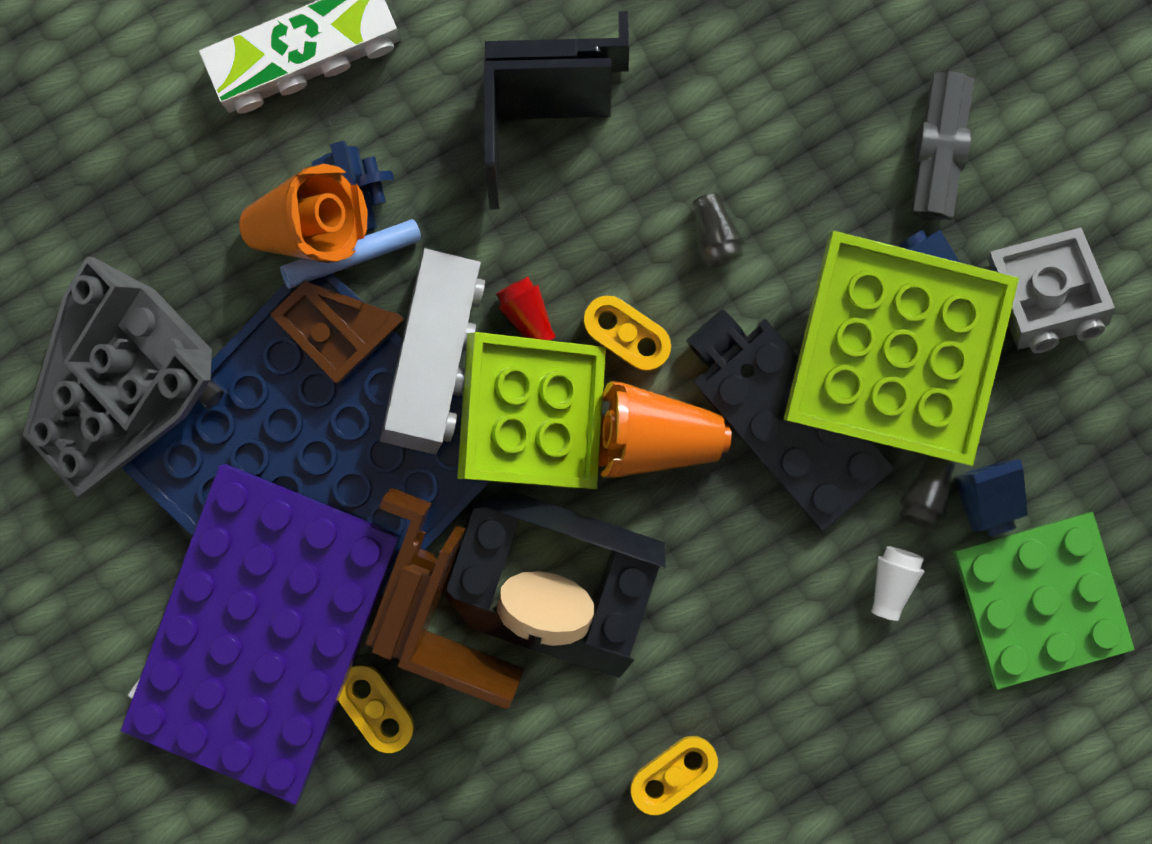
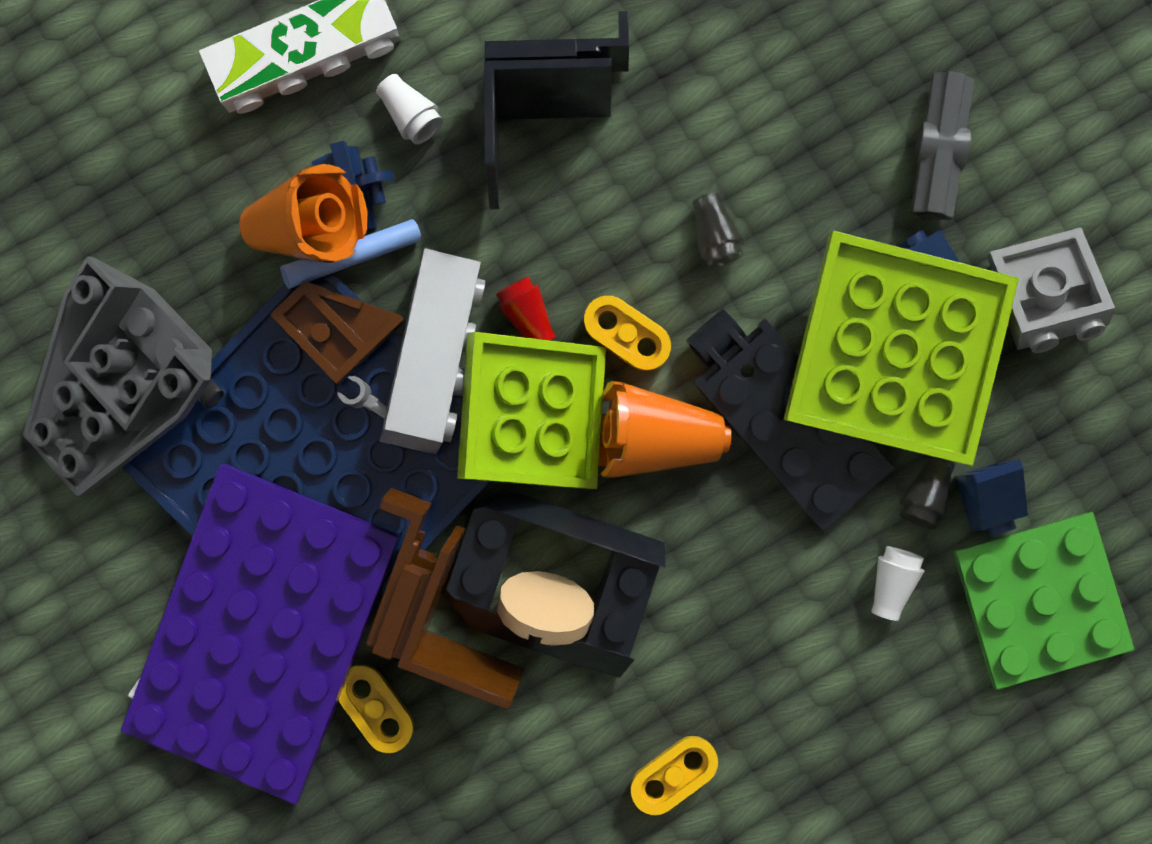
none -> light grey hand [338,376,387,418]
none -> white cone [376,74,443,144]

